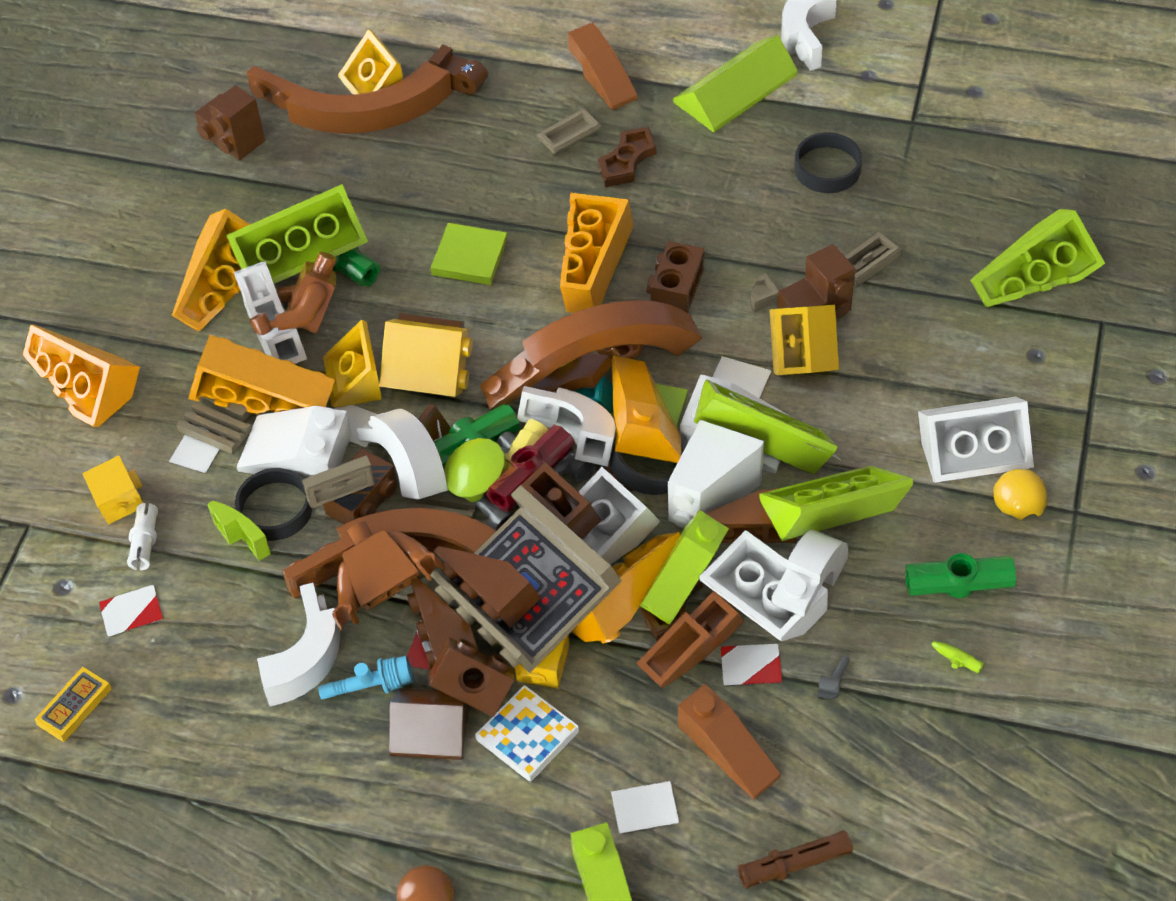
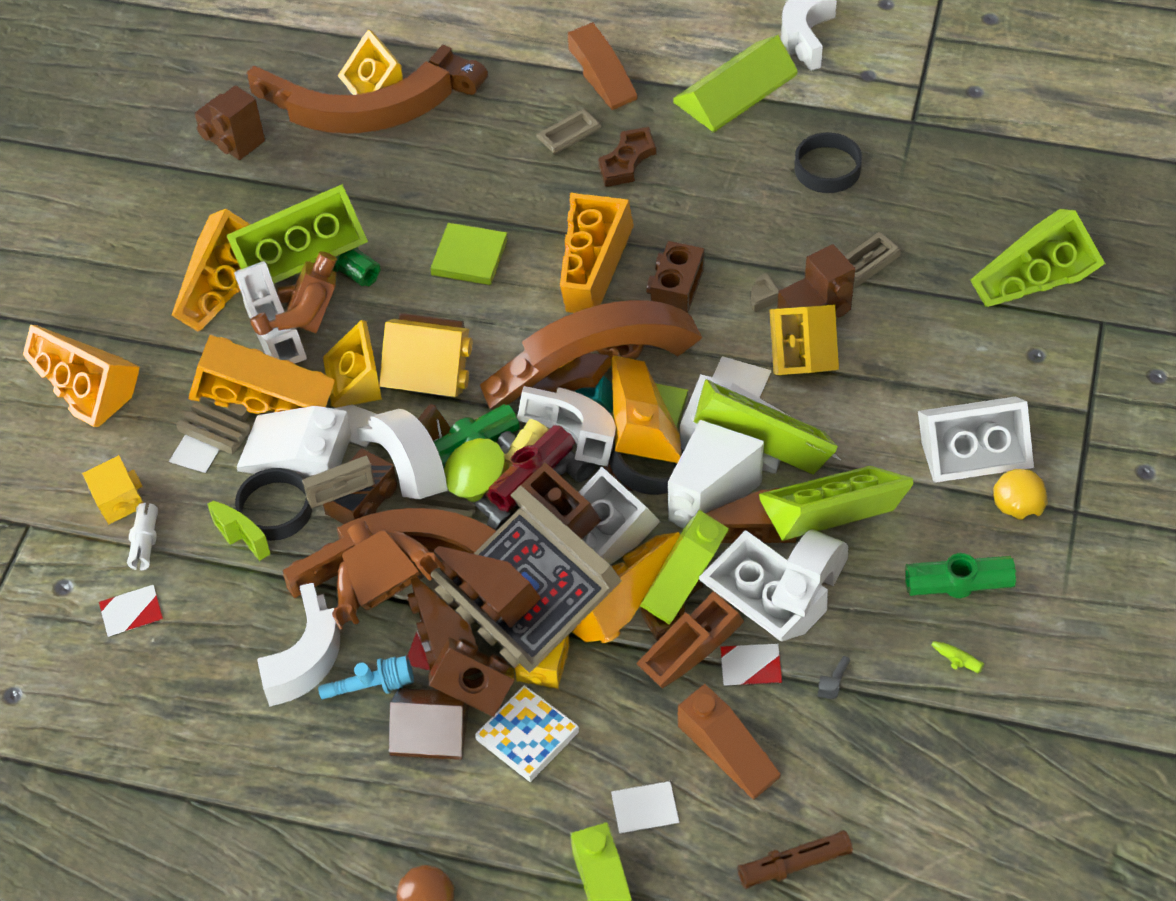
tile [34,667,112,742] -> none

